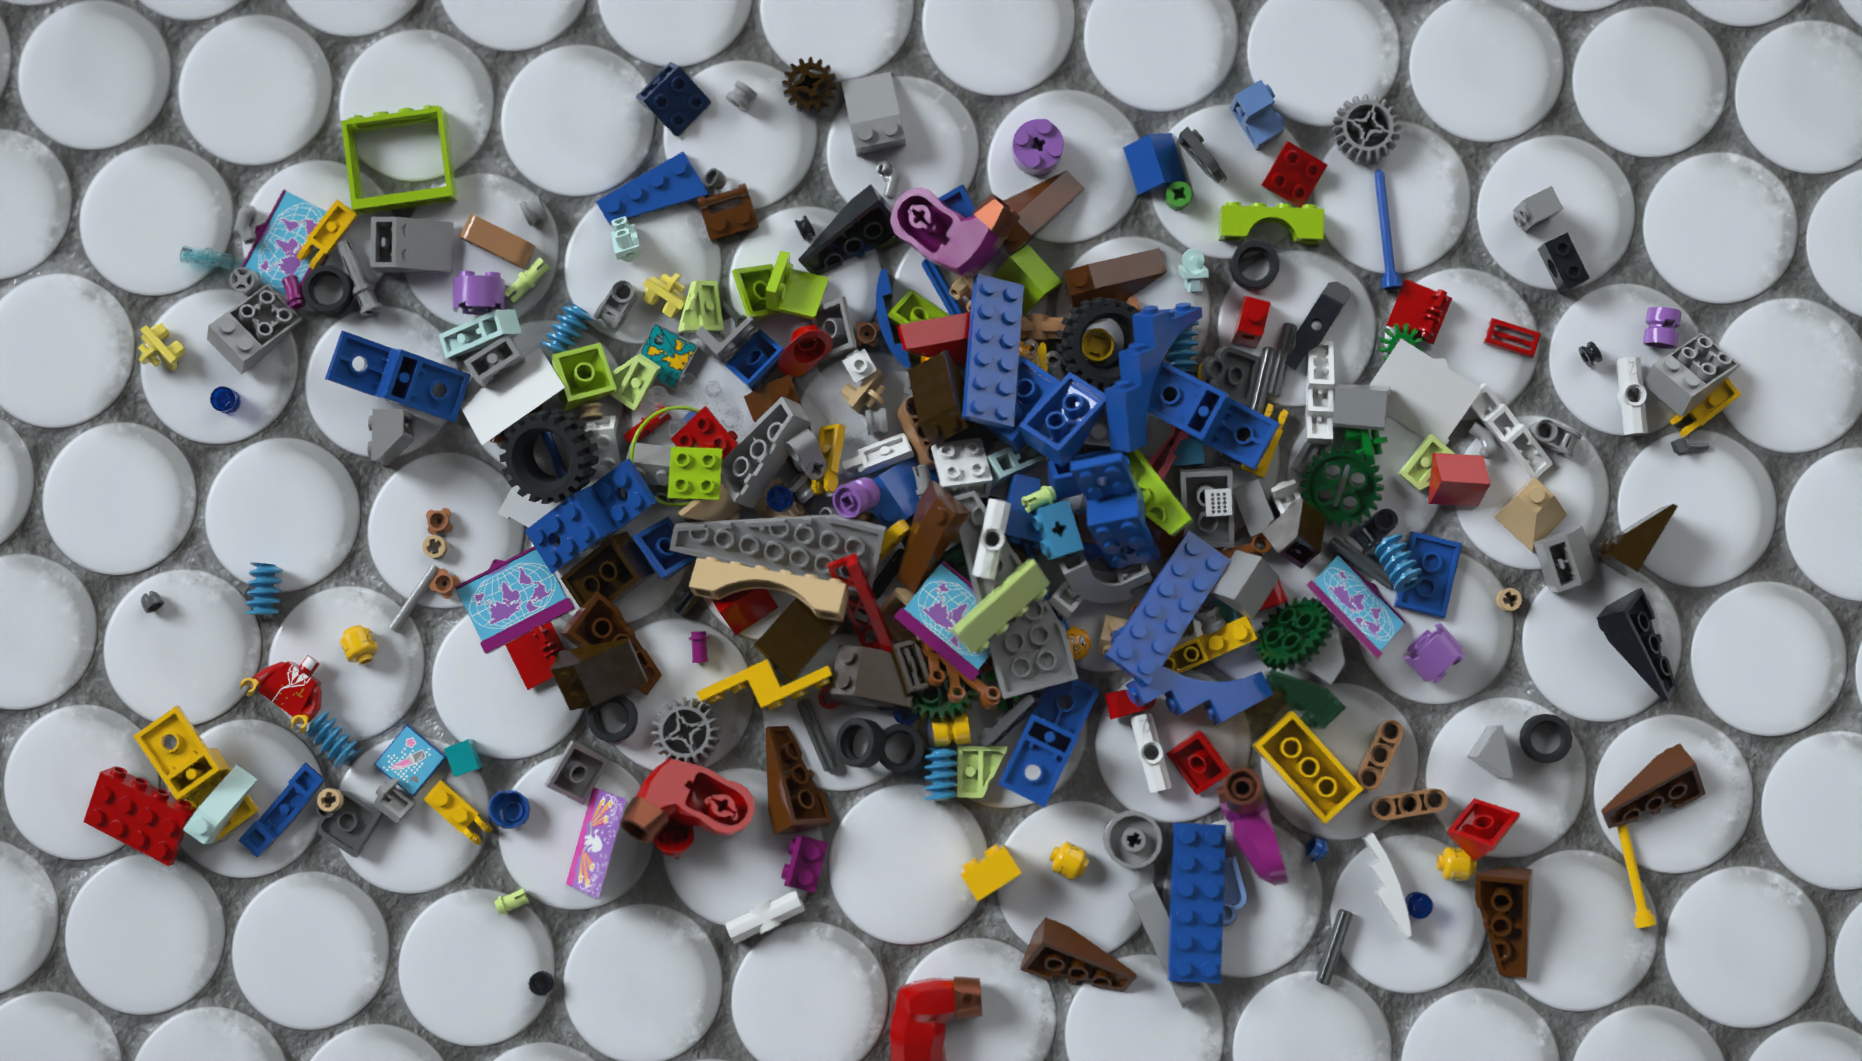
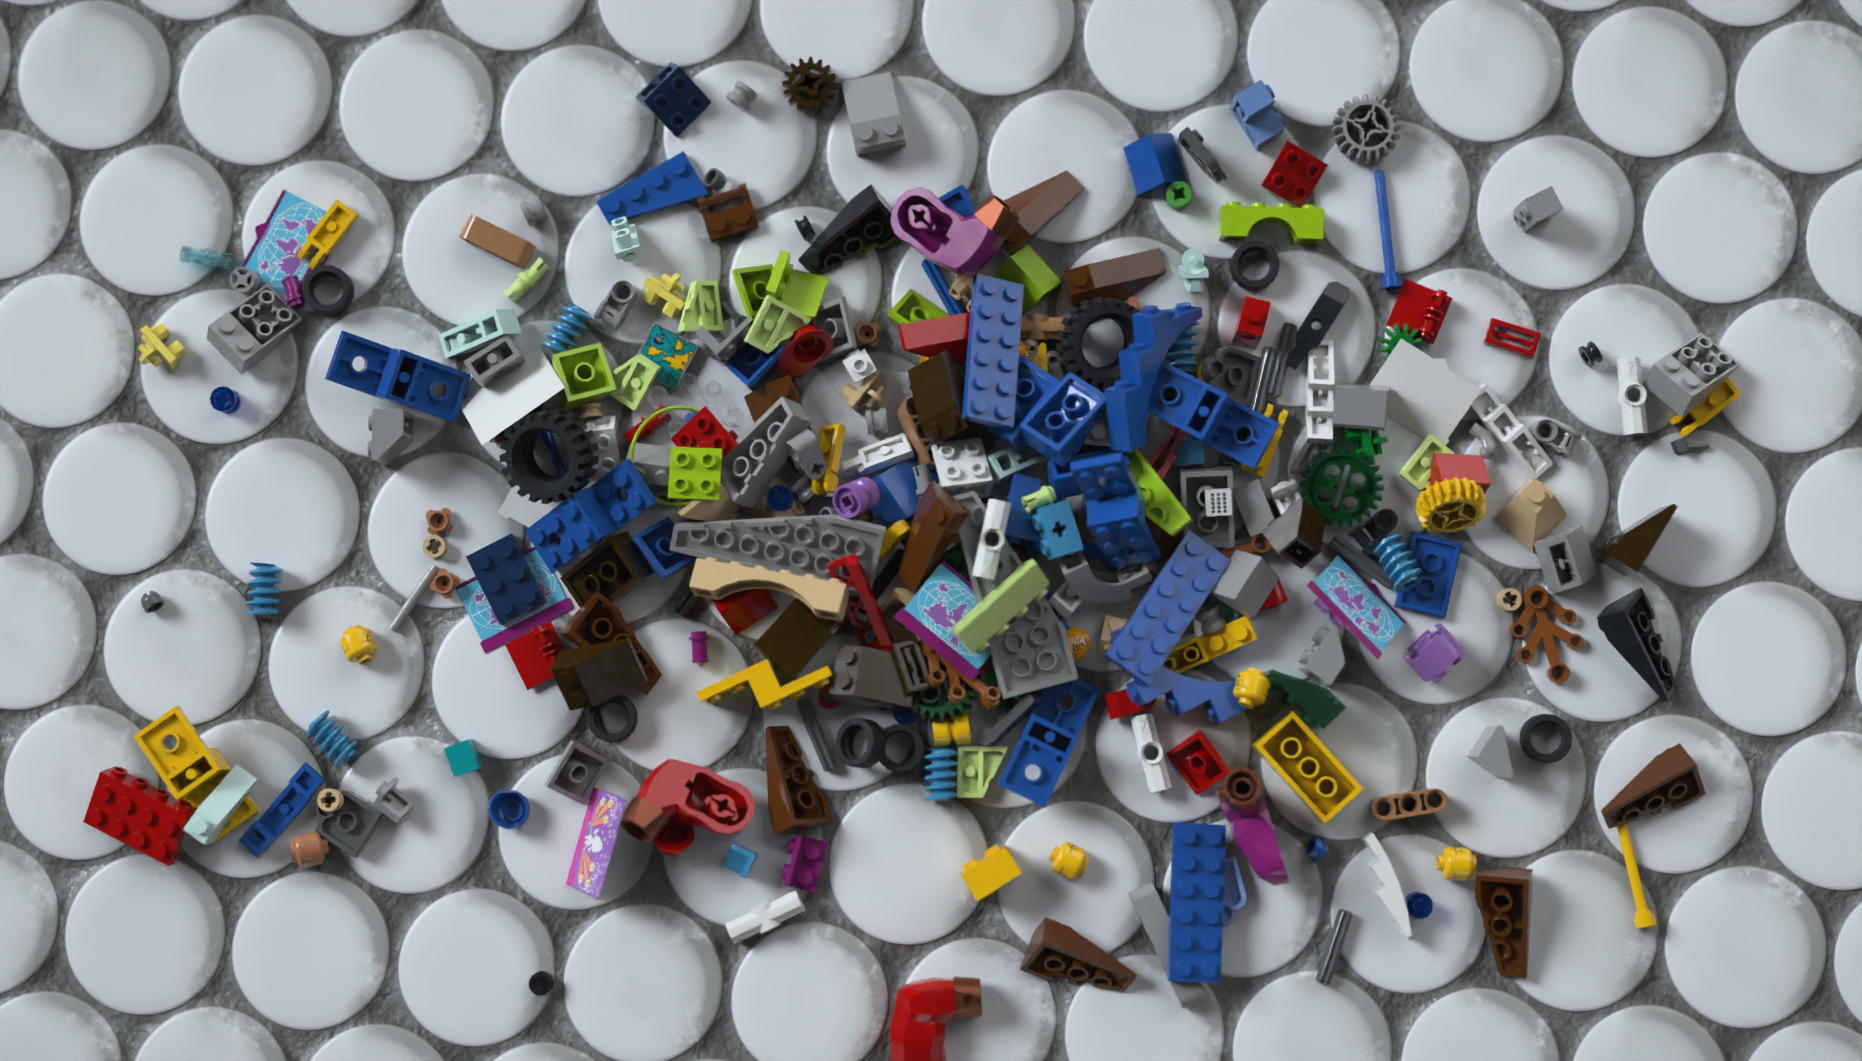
light grey arm [236,205,257,244] -> none
red torso [239,655,322,734] -> none
light grey pin [336,240,383,317] -> none
lime window [341,105,458,215] -> none
light grey slope [370,217,454,273] -> none
medium azure tile [374,724,447,797] -> none
yellow hinge [423,780,493,846] -> none
medium lavender brick [453,271,505,315] -> none
yellowish green pin [494,888,529,915] -> none
light grey gear [651,697,721,764] -> none
light grey arm [876,161,900,199] -> none
blue slope [876,269,911,372] -> none
medium lavender brick [1012,119,1064,176] -> none
yellow wheel [1082,328,1114,366] -> none
light grey wheel [1103,810,1162,869] -> none
dark green gear [1254,597,1334,672] -> none
medium nougat beam [1354,720,1404,790] -> none
red slope [1447,798,1520,861] -> none
black brick [1538,232,1590,294] -> none
medium lavender wheel [1643,307,1682,349] -> none
none -> nougat head [289,831,329,868]
none -> dark blue plate [466,533,547,625]
none -> dark azure panel [723,842,759,878]
none -> yellowish green wing [744,295,811,353]
none -> yellow head [1233,668,1271,709]
none -> yellow gear [1416,477,1487,535]
none -> dark orange plant [1509,586,1583,683]

